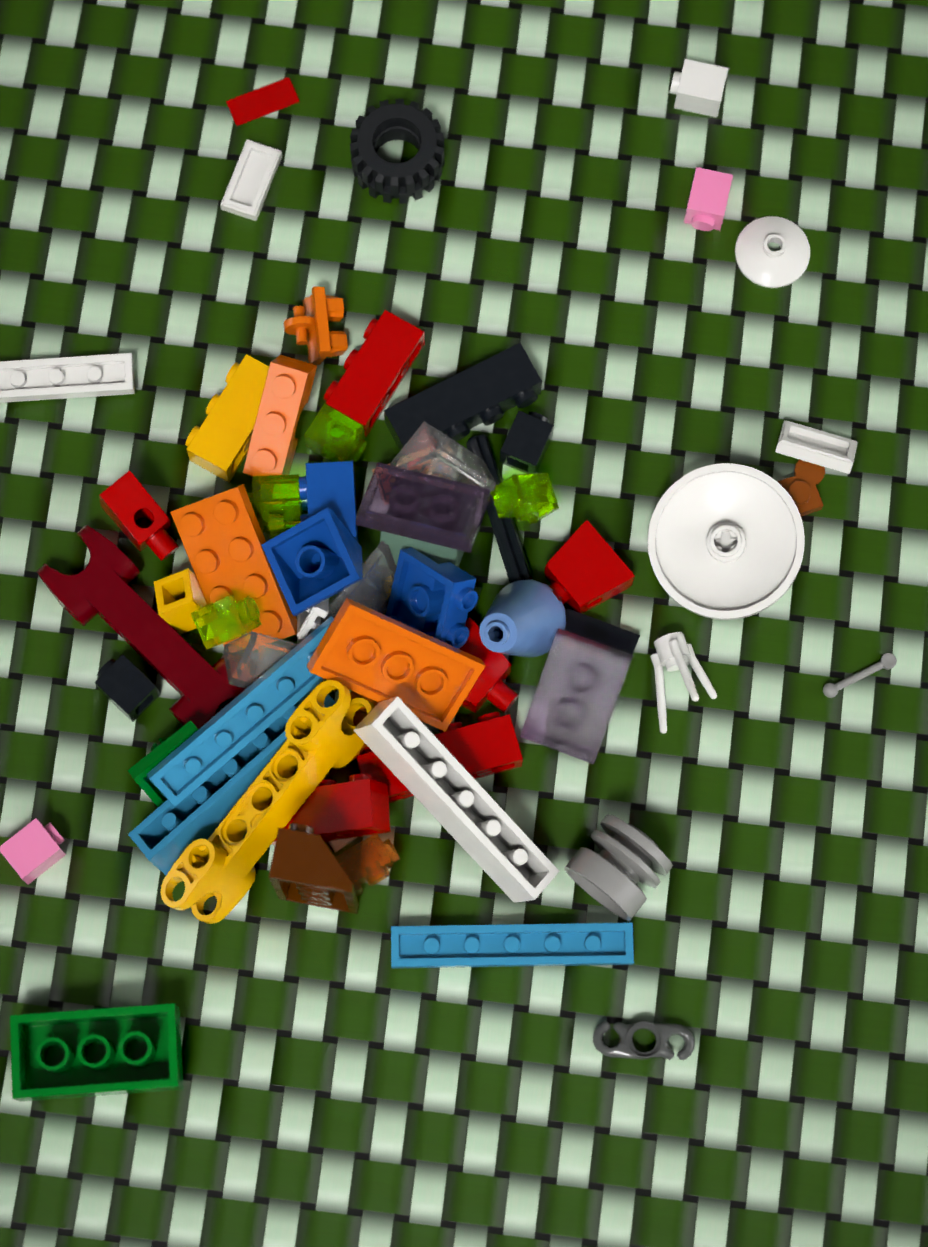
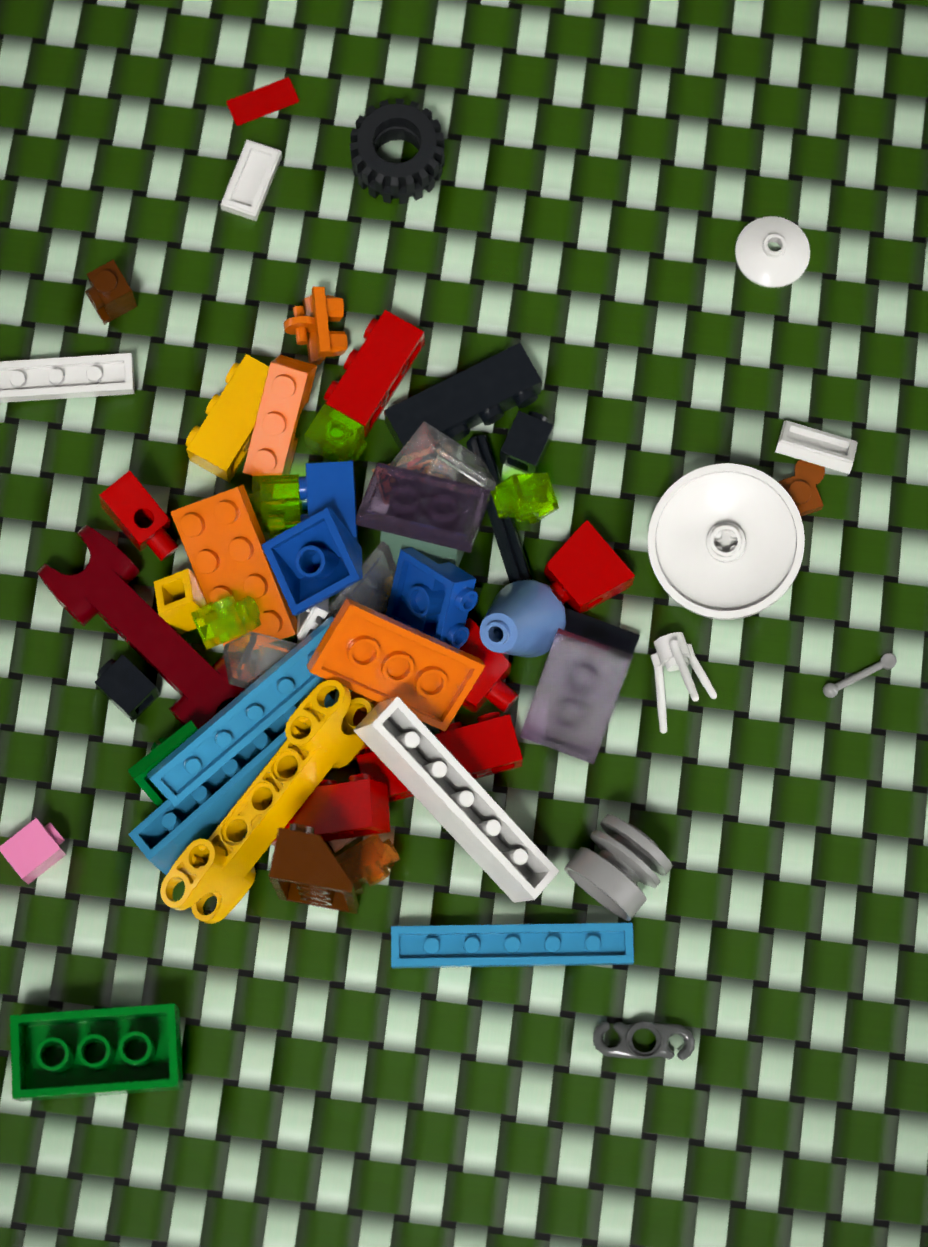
white brick [670,59,729,118] -> none
bright pink brick [684,167,733,231] -> none
none -> reddish brown brick [85,260,137,325]

